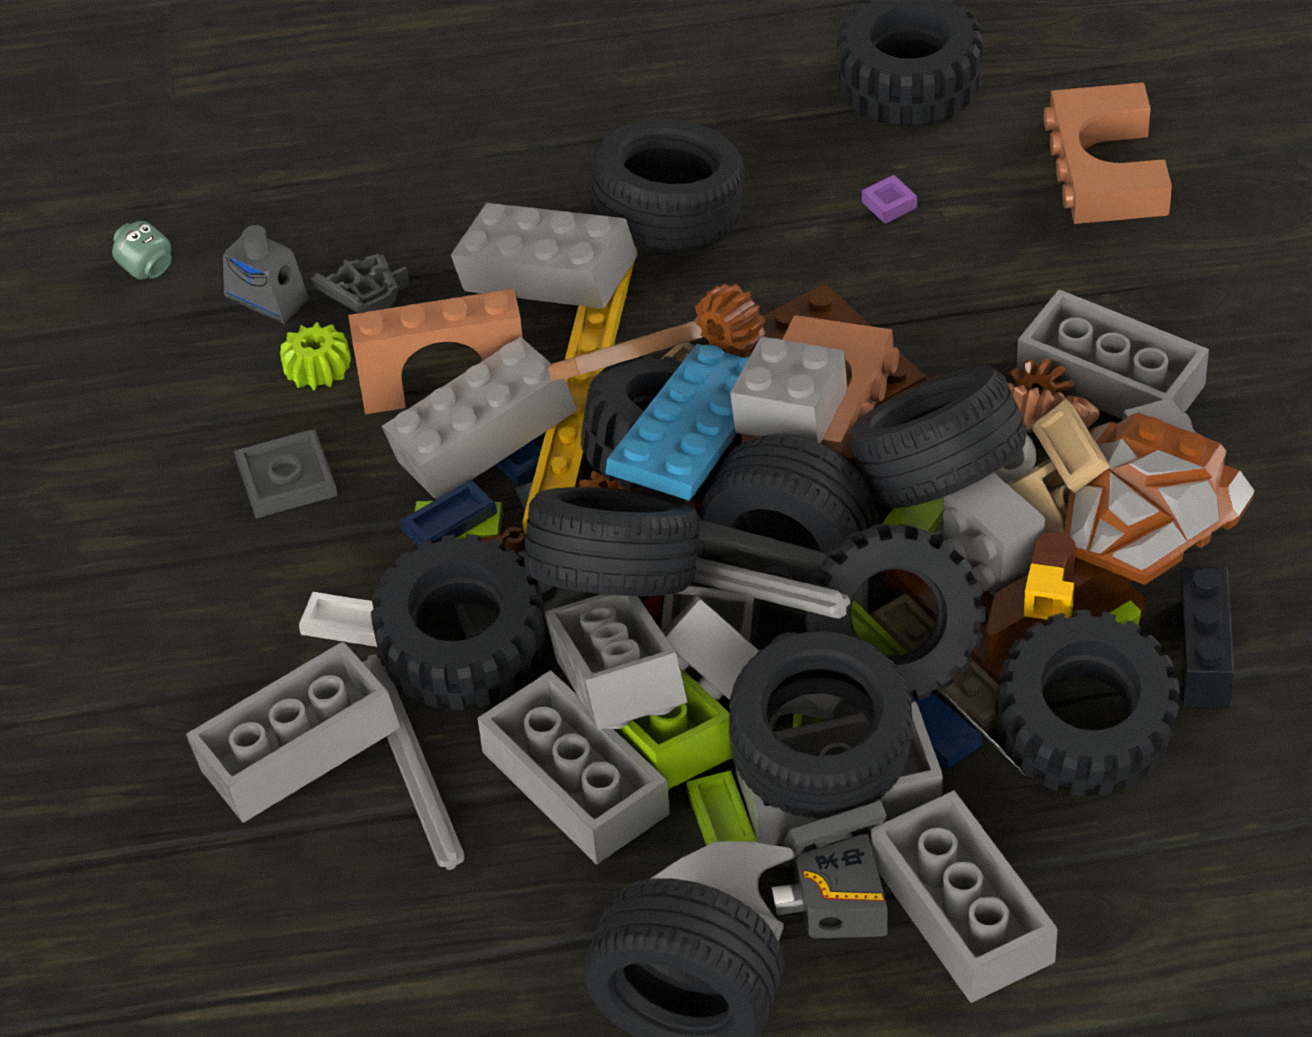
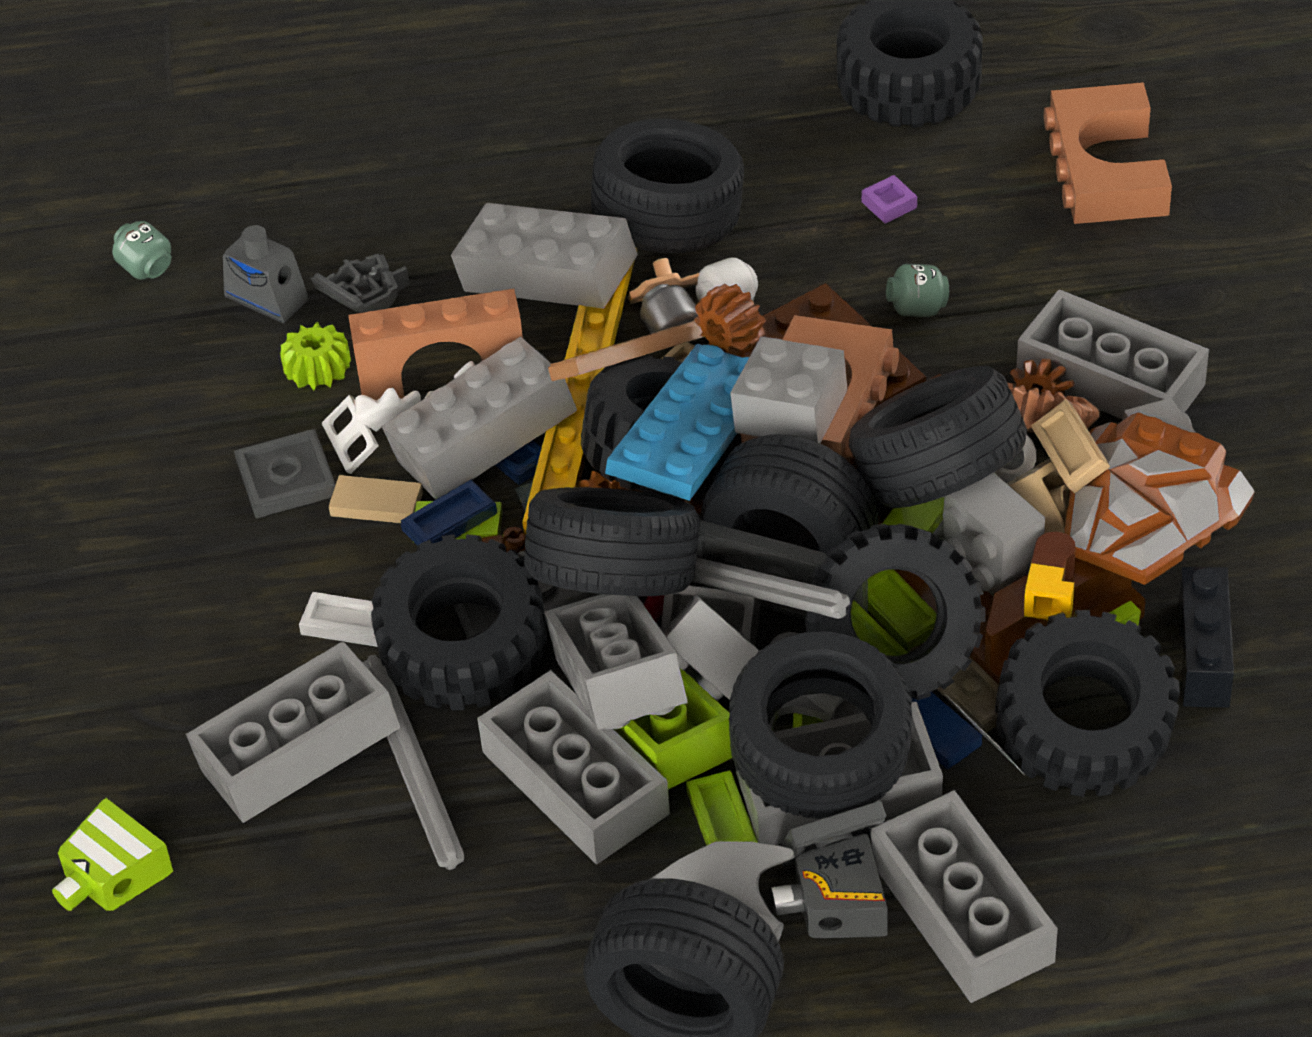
none -> lime torso [52,798,173,911]
none -> white piece [322,361,475,474]
none -> tan tile [329,475,423,523]
none -> light nougat piece [628,258,699,304]
none -> flat silver head [640,284,698,334]
none -> white head [696,258,758,302]
none -> lime tile [868,569,937,652]
none -> sand green head [886,263,949,318]

